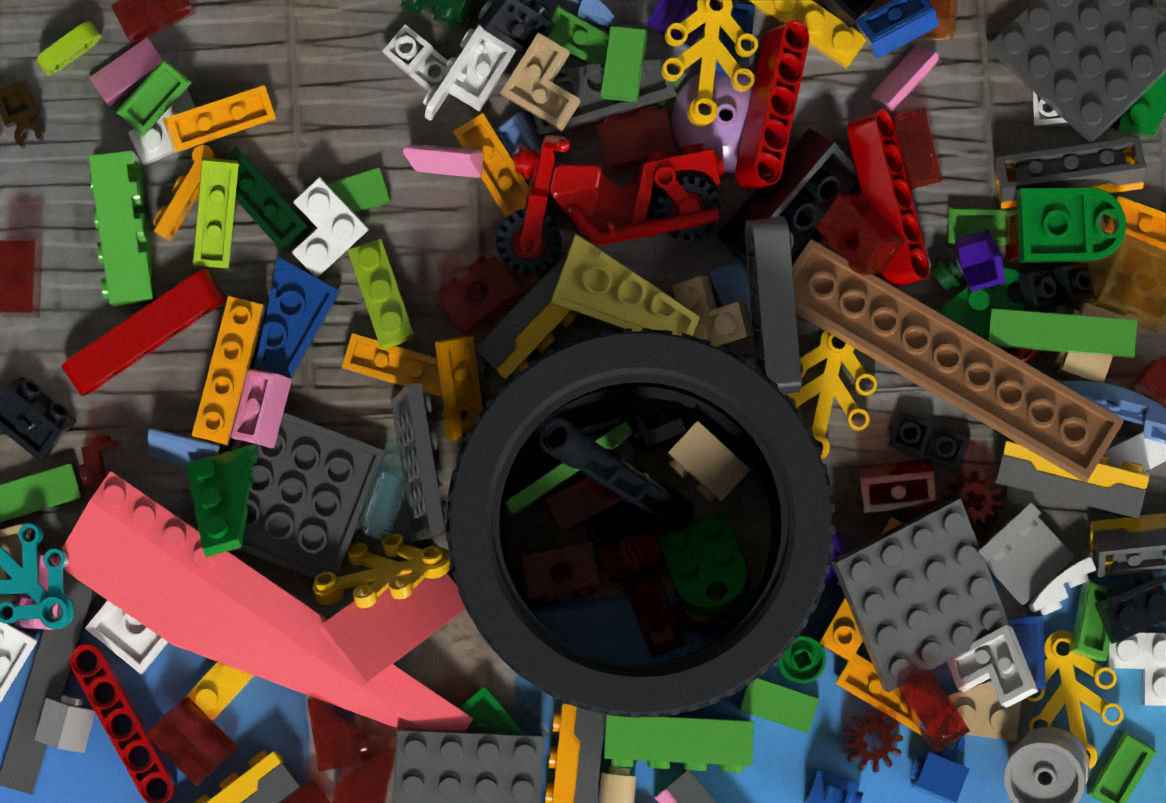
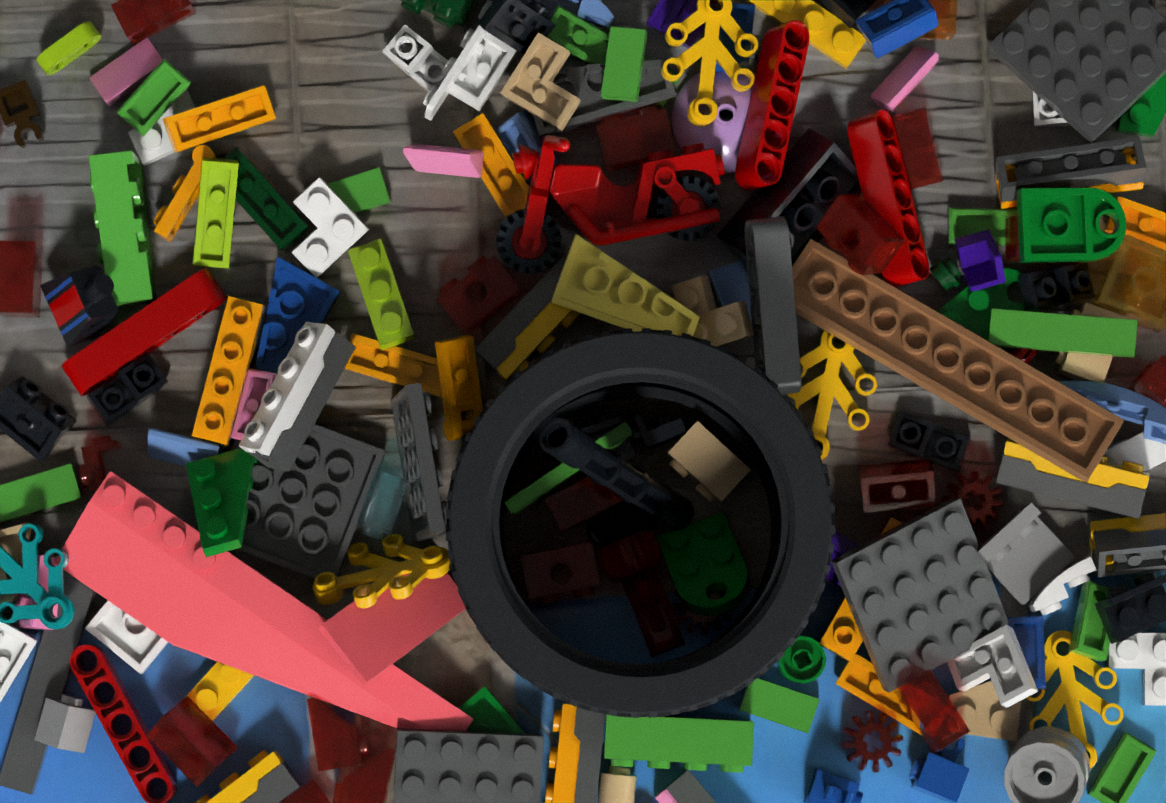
none -> black torso [40,265,118,347]
none -> black slope [87,352,168,427]
none -> white piece [238,322,356,471]

